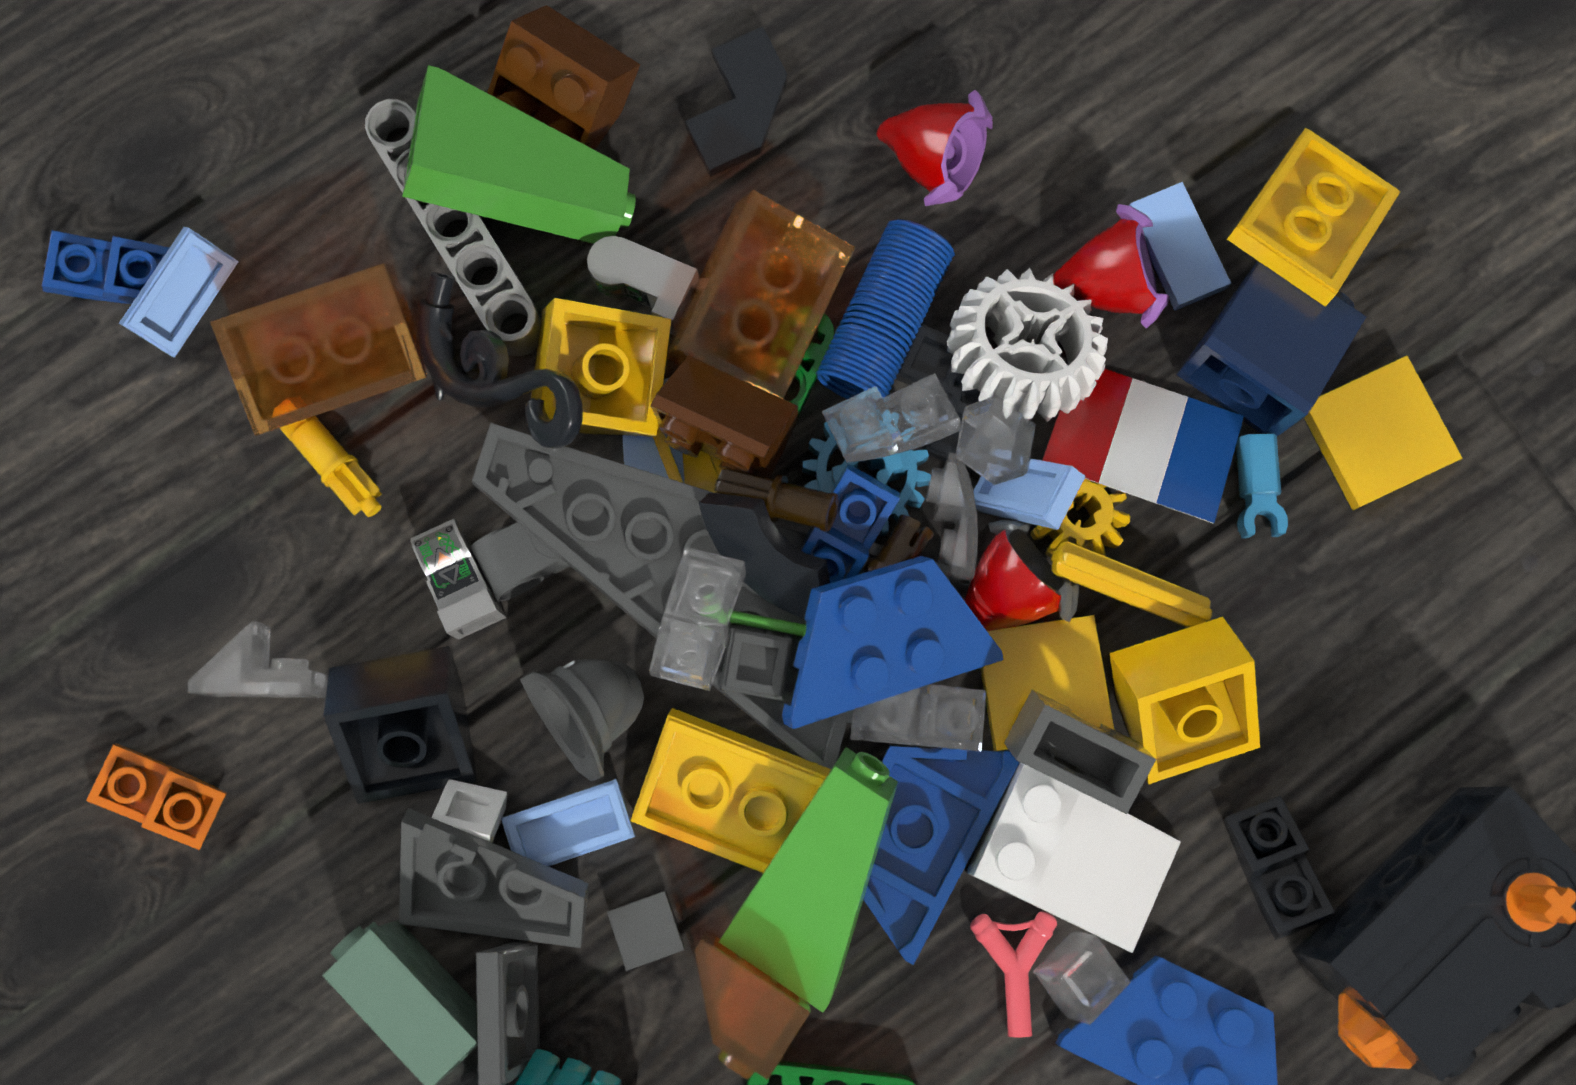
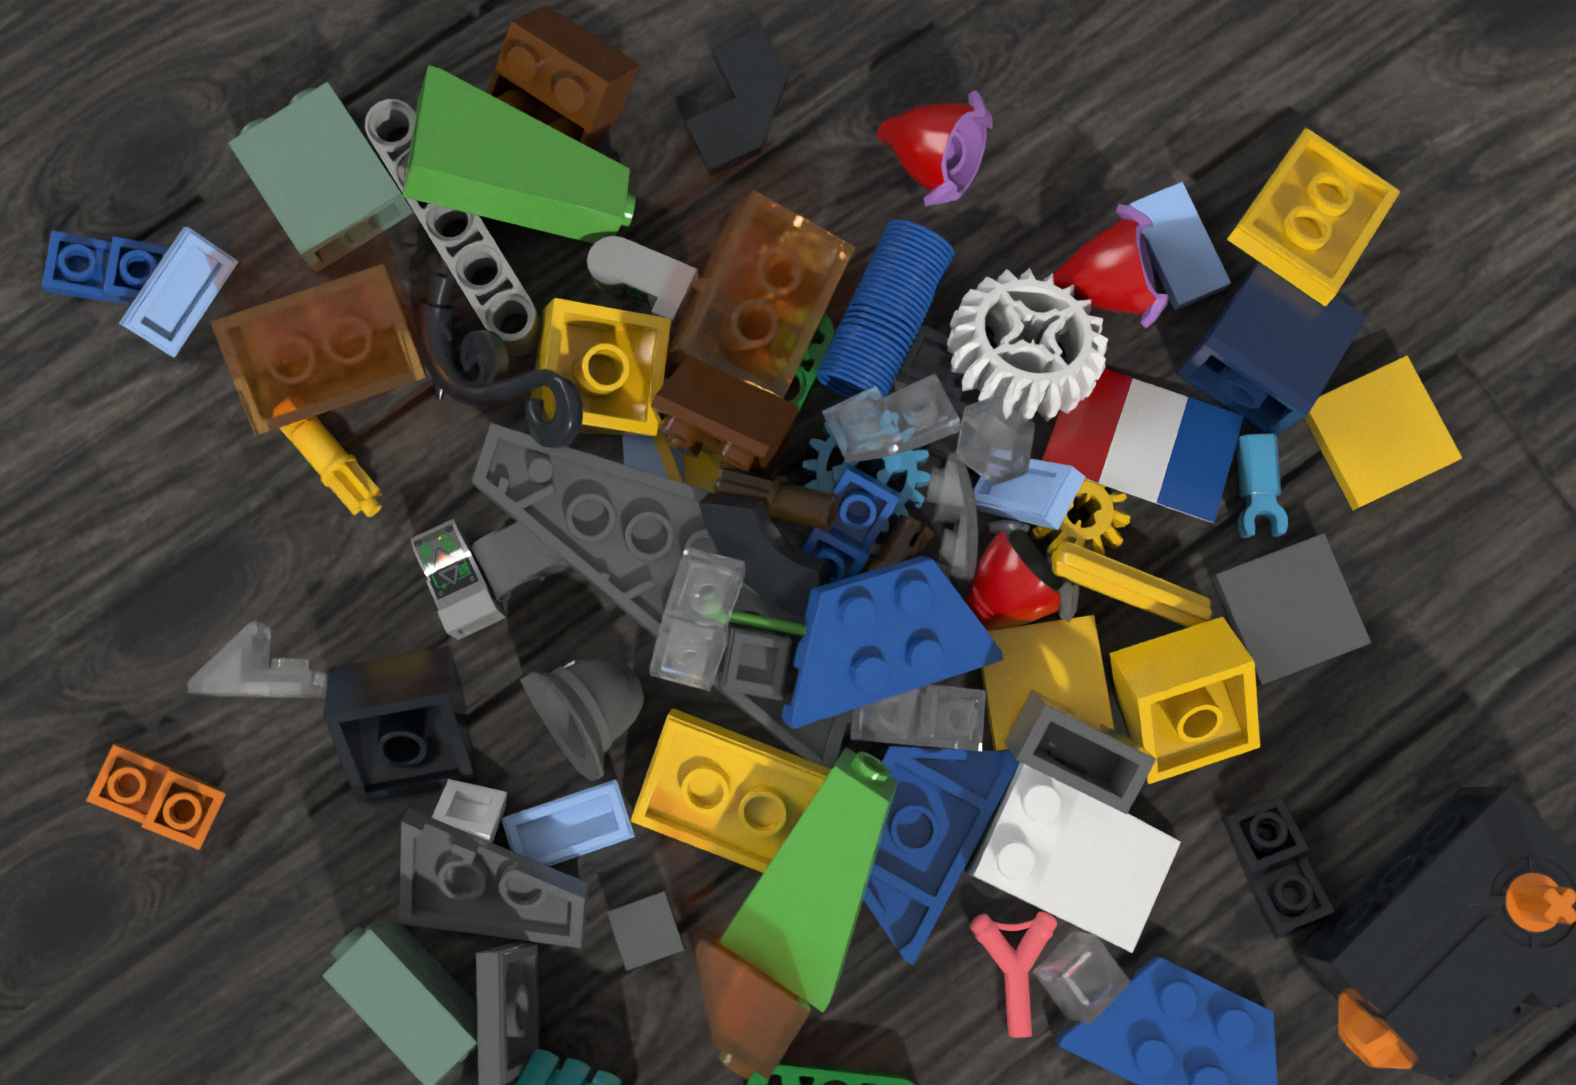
none -> sand green brick [228,82,413,273]
none -> dark grey tile [1211,533,1371,686]

